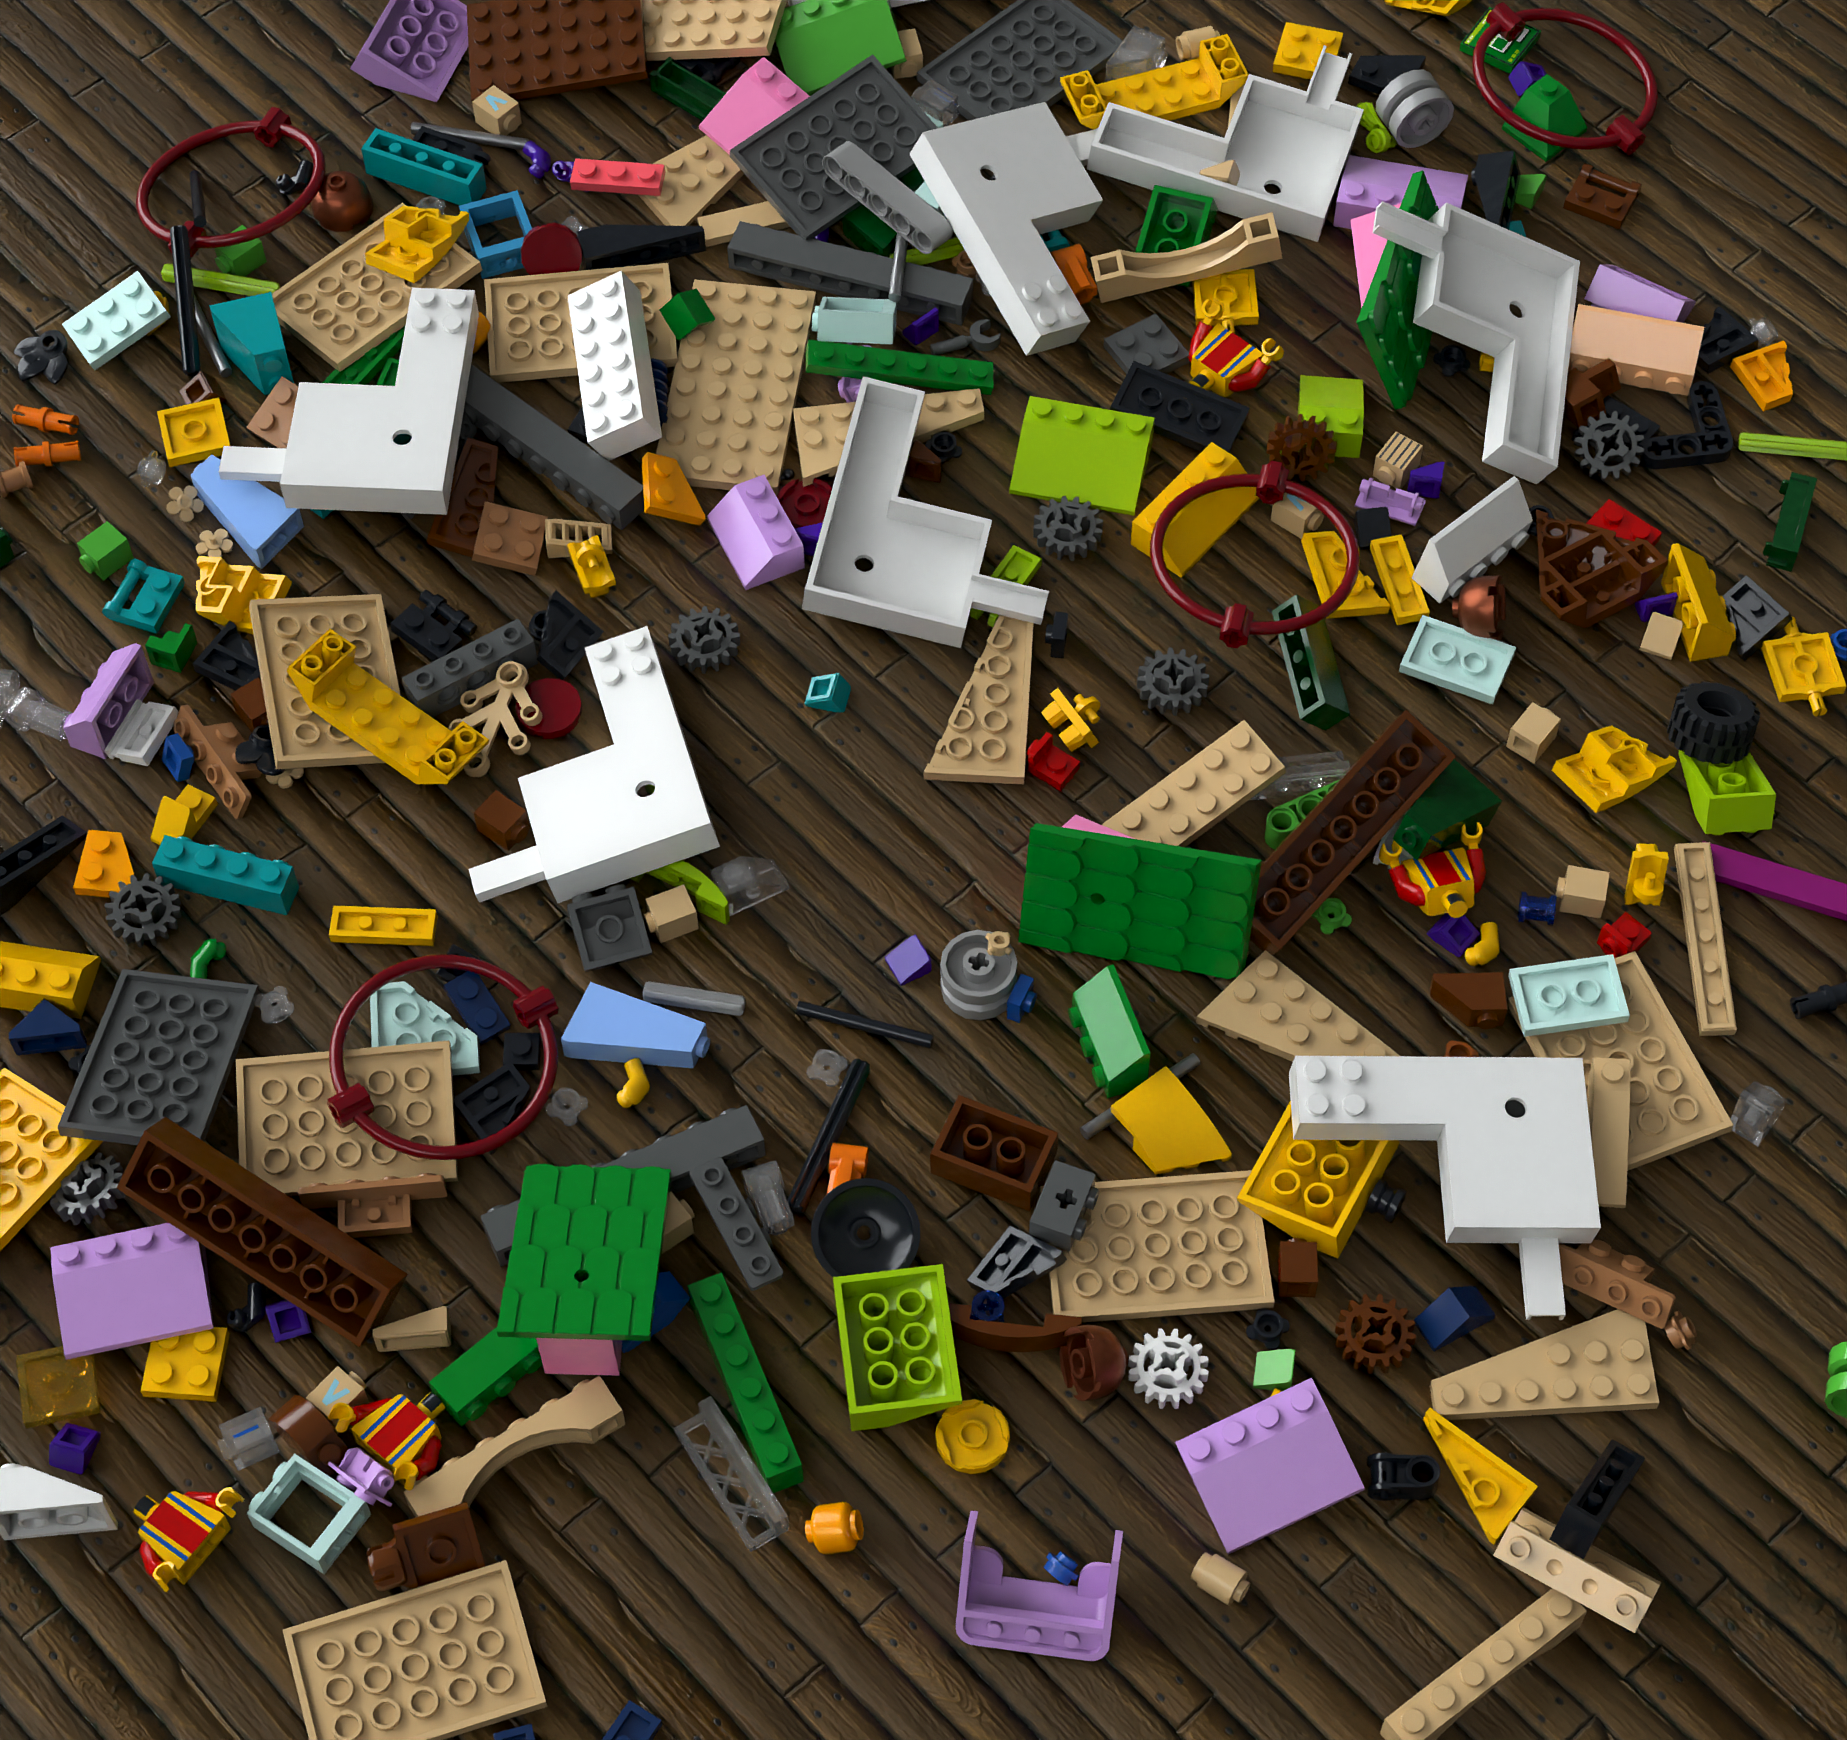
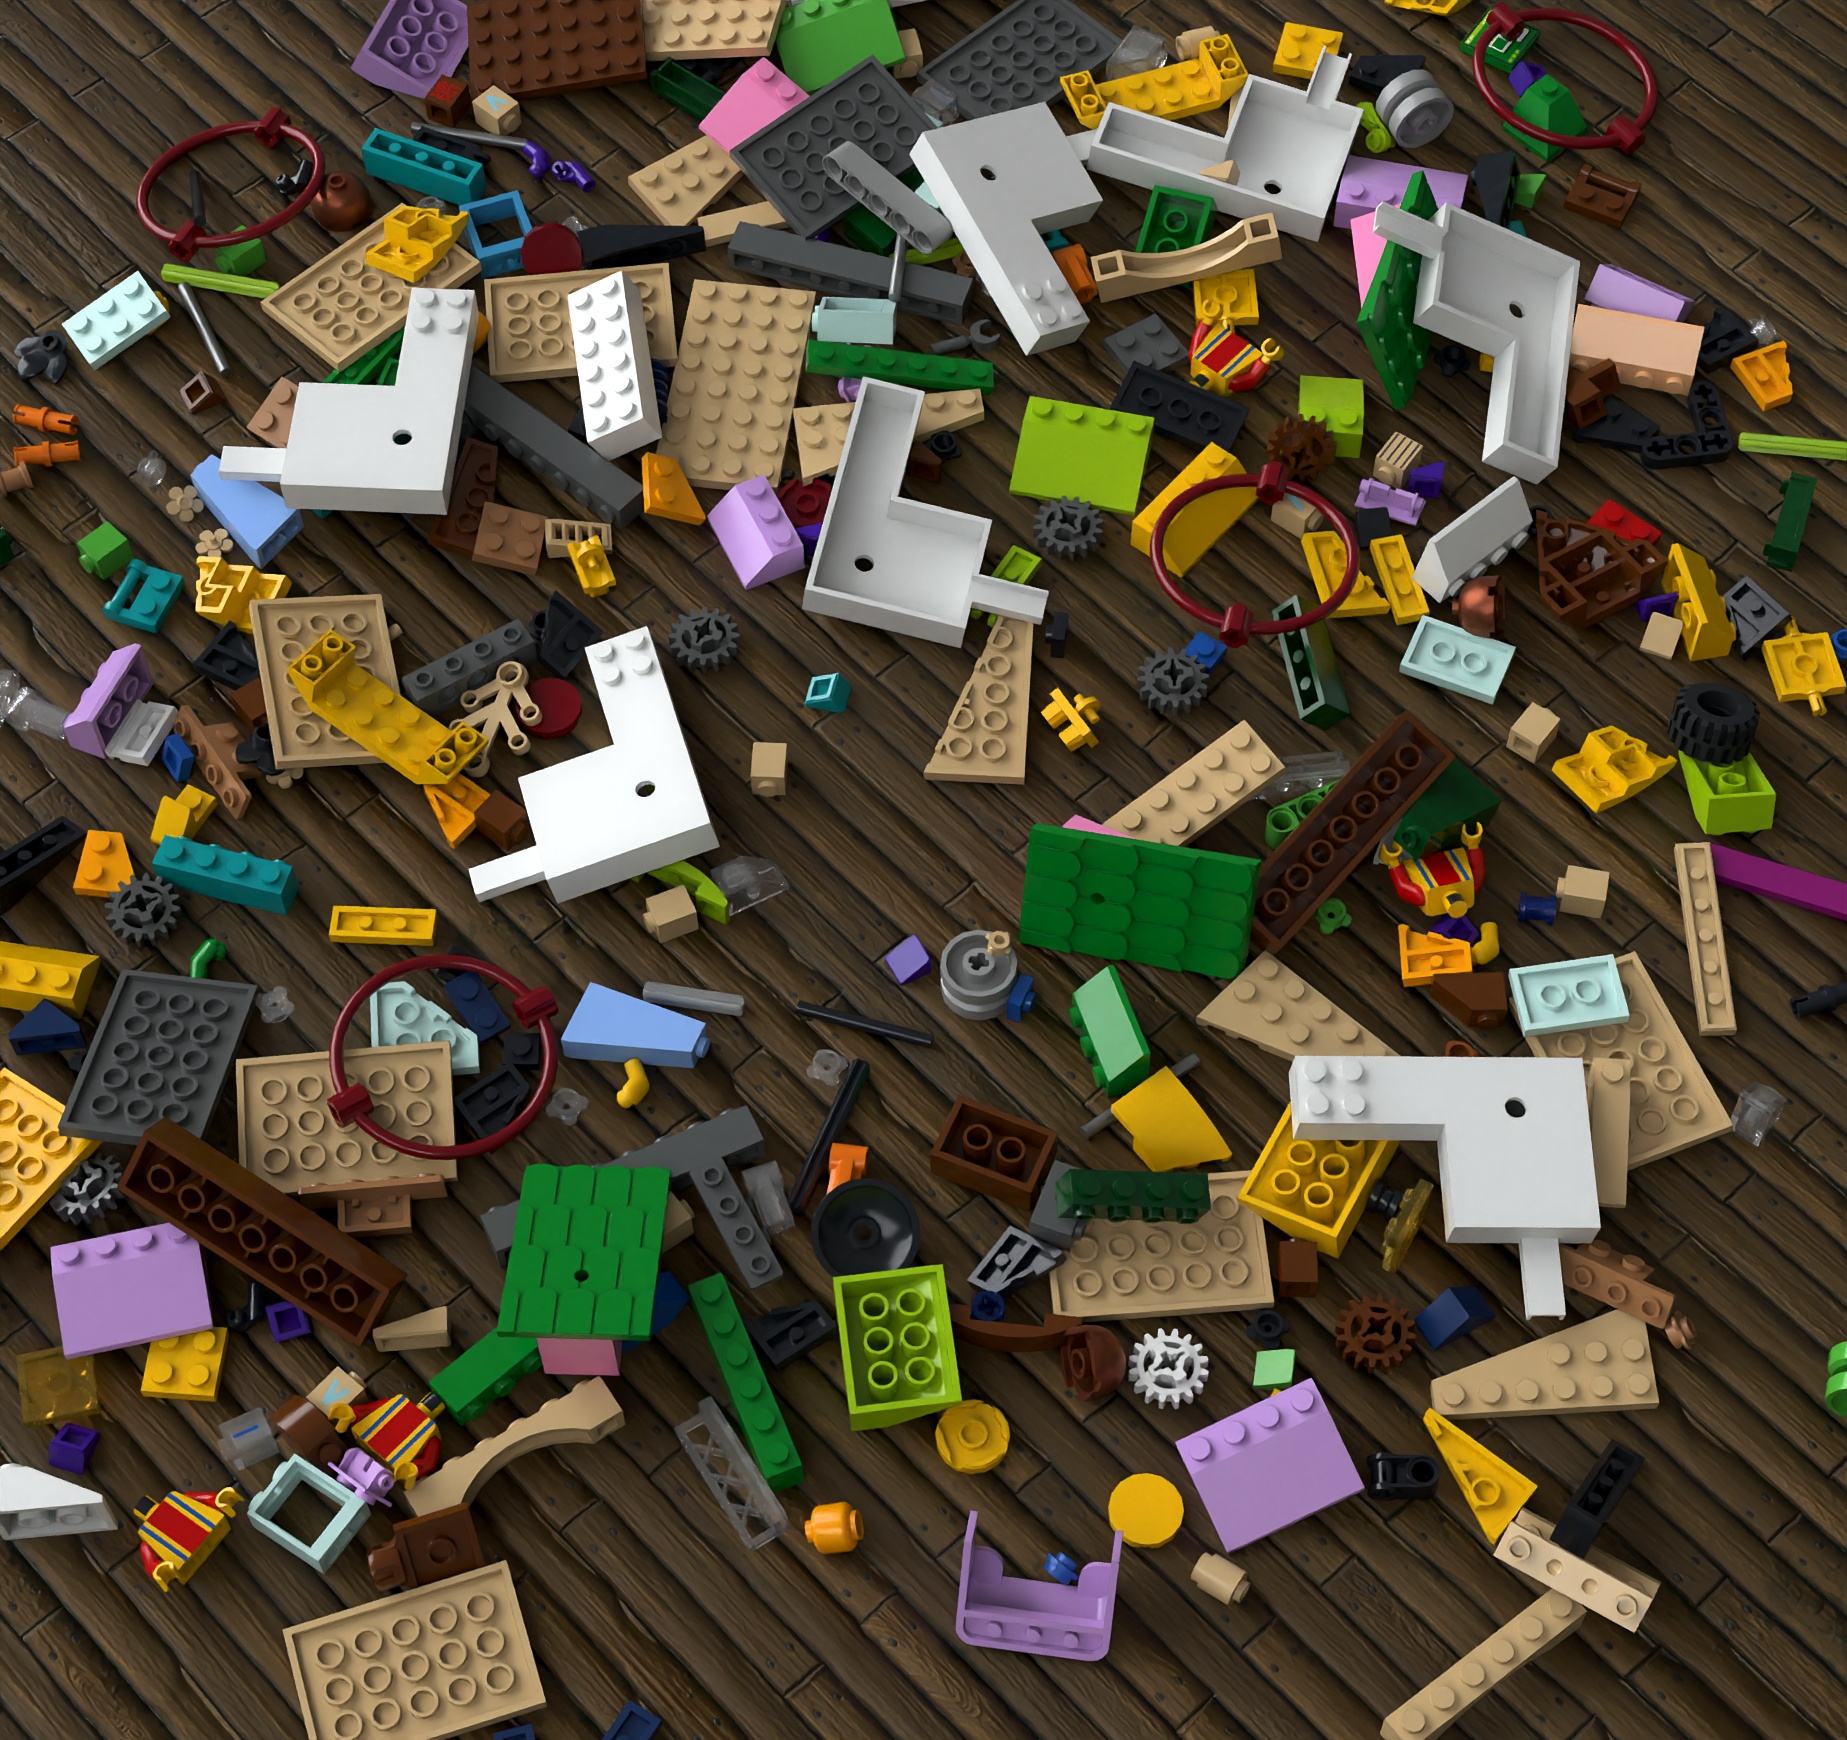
green panel [145,623,198,673] -> none
yellow plate [157,397,231,467] -> none
black axle [170,225,201,376] -> none
teal slope [209,292,294,395] -> none
black plate [391,590,477,661] -> none
dark grey plate [567,884,652,972] -> none
coral plate [570,158,666,196] -> none
green panel [659,288,715,340] -> none
dark purple slope [902,307,939,346] -> none
red bracket [1026,732,1080,792] -> none
dark grey gear [1574,411,1644,482] -> none
red bracket [1597,912,1652,958] -> none
yellow hips [1624,843,1669,906] -> none
none -> light orange wing [423,773,491,849]
none -> reddish brown brick [424,74,471,128]
none -> black wing [740,1301,839,1373]
none -> tan brick [750,742,788,797]
none -> dark green brick [1055,1169,1211,1224]
none -> yellow tile [1108,1473,1184,1549]
none -> blue plate [1185,631,1227,676]
none -> clear yellow plate [1380,1178,1434,1274]
none -> light orange wing [1398,924,1473,987]

